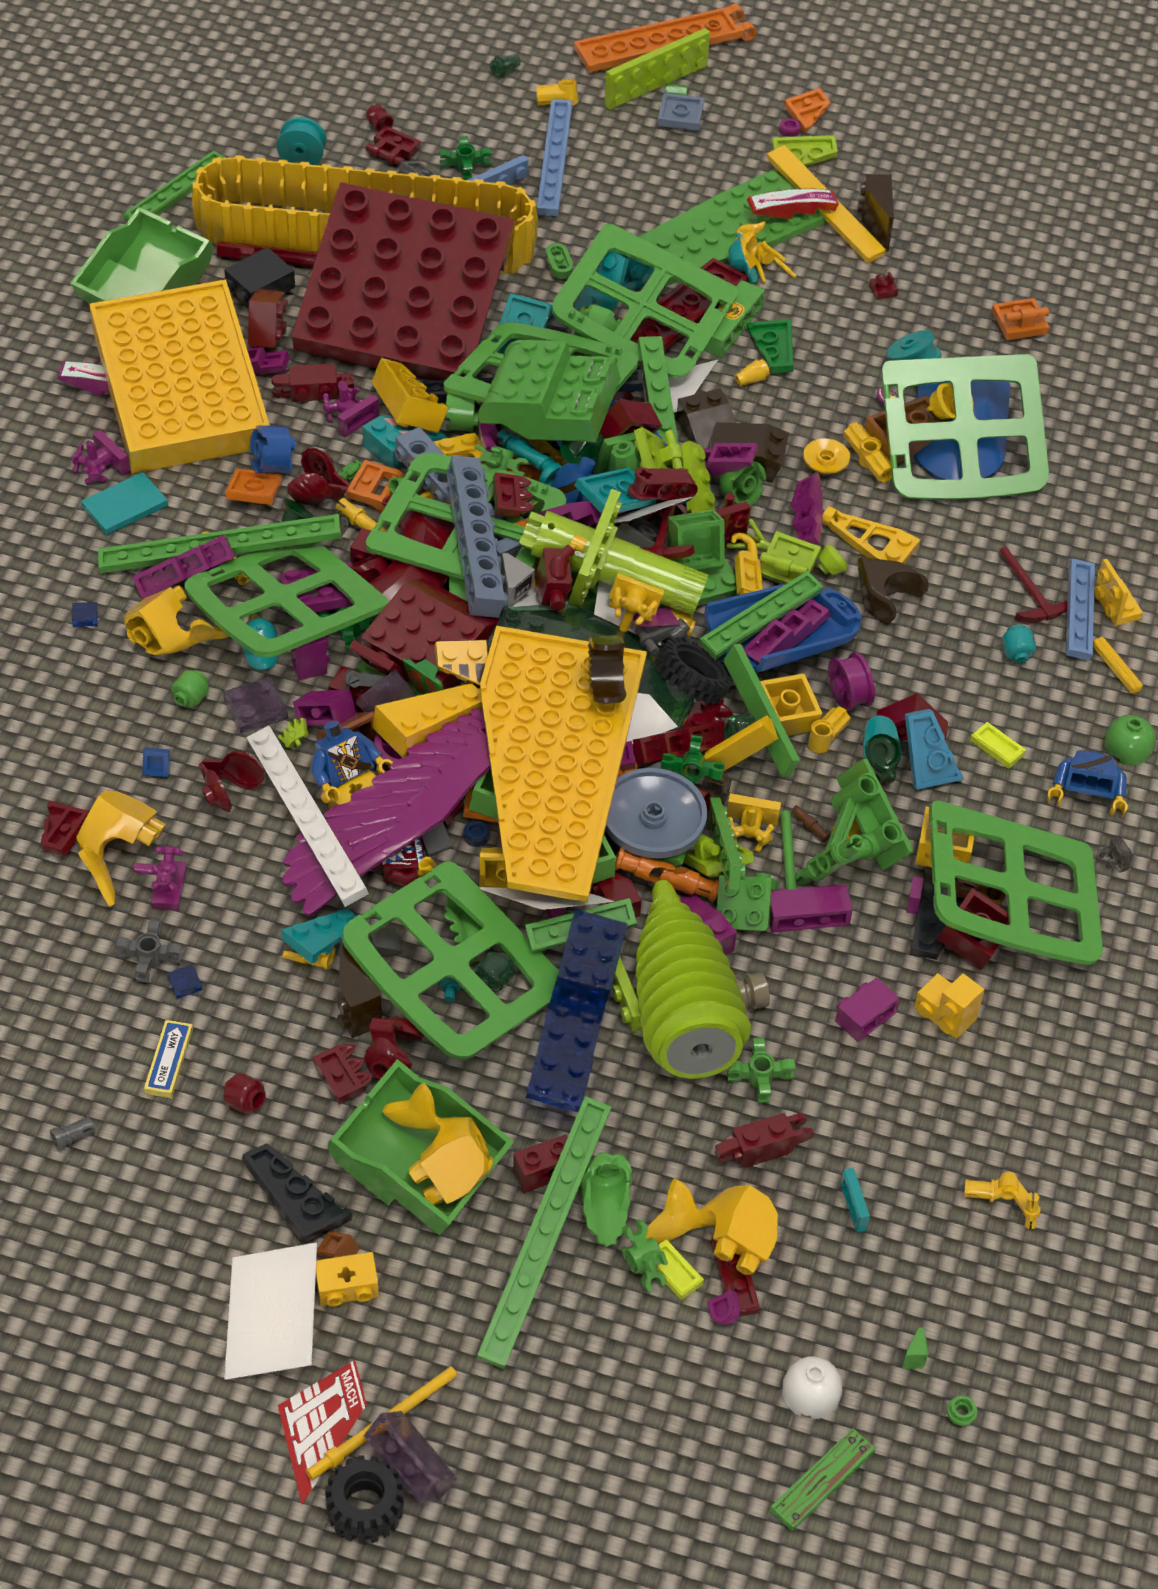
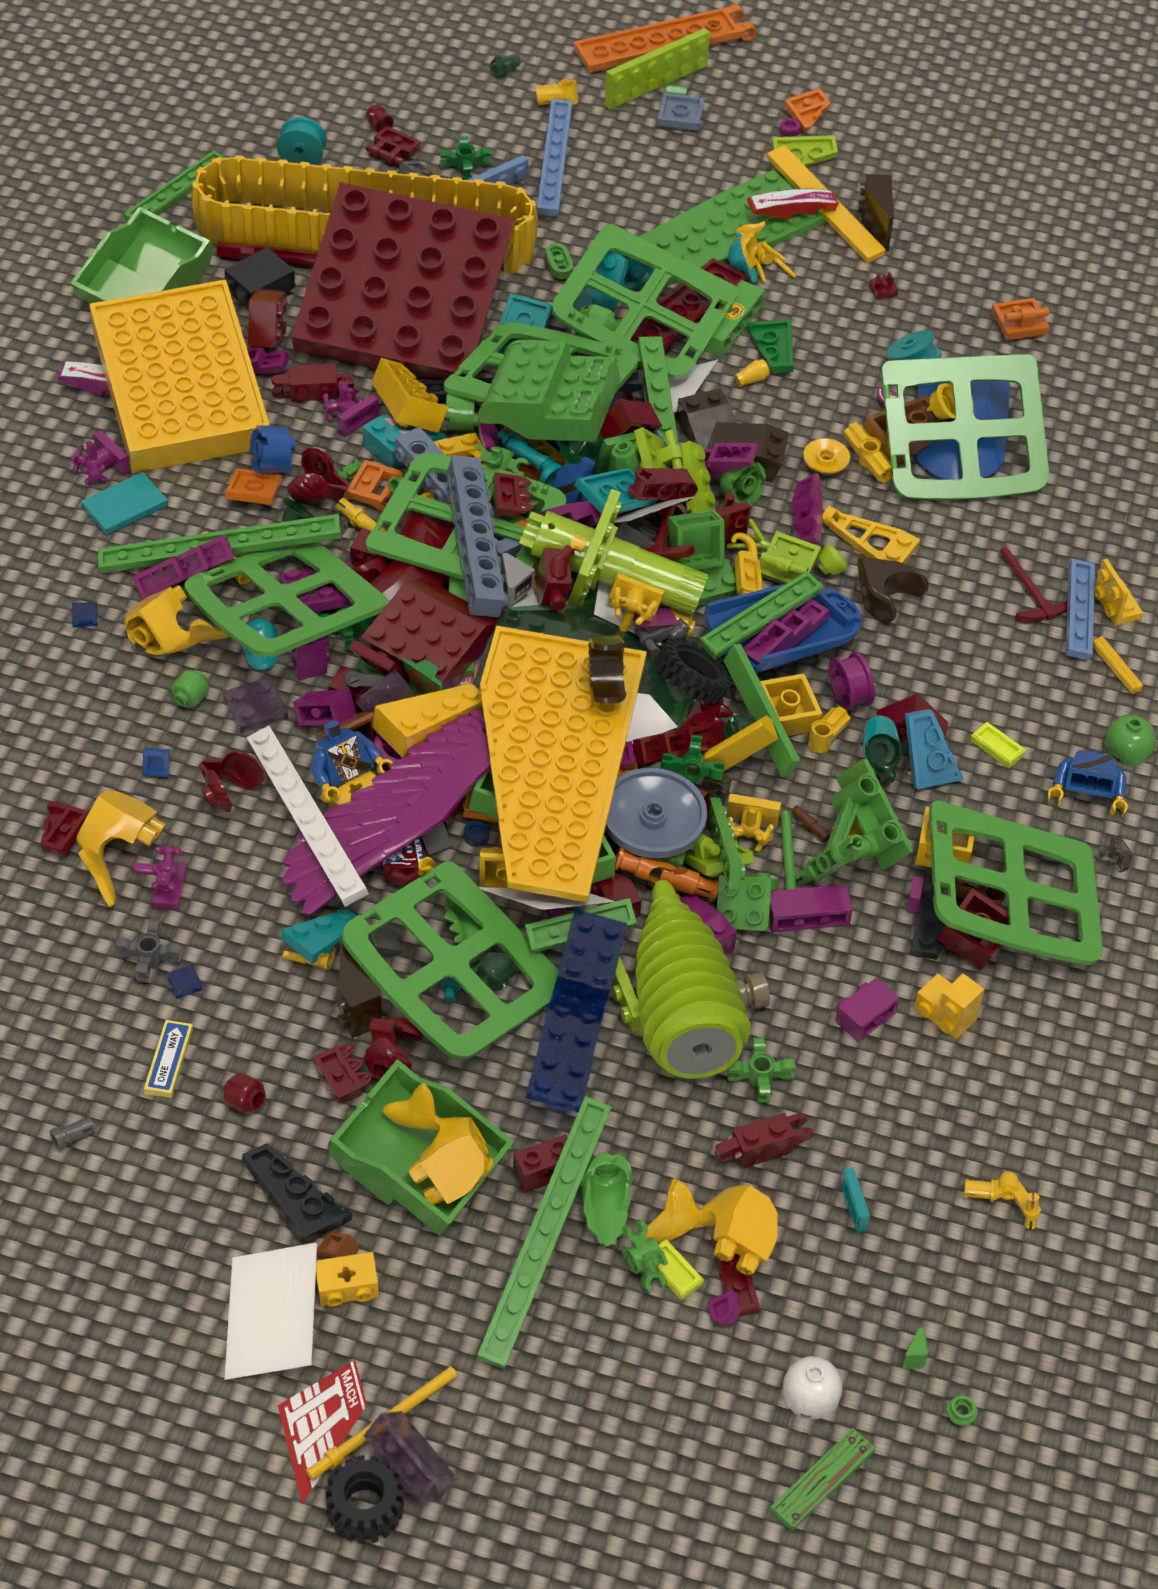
lime piece [278,718,308,748] -> none
yellow wing [434,640,488,685] -> none
teal head [1002,625,1036,663] -> none

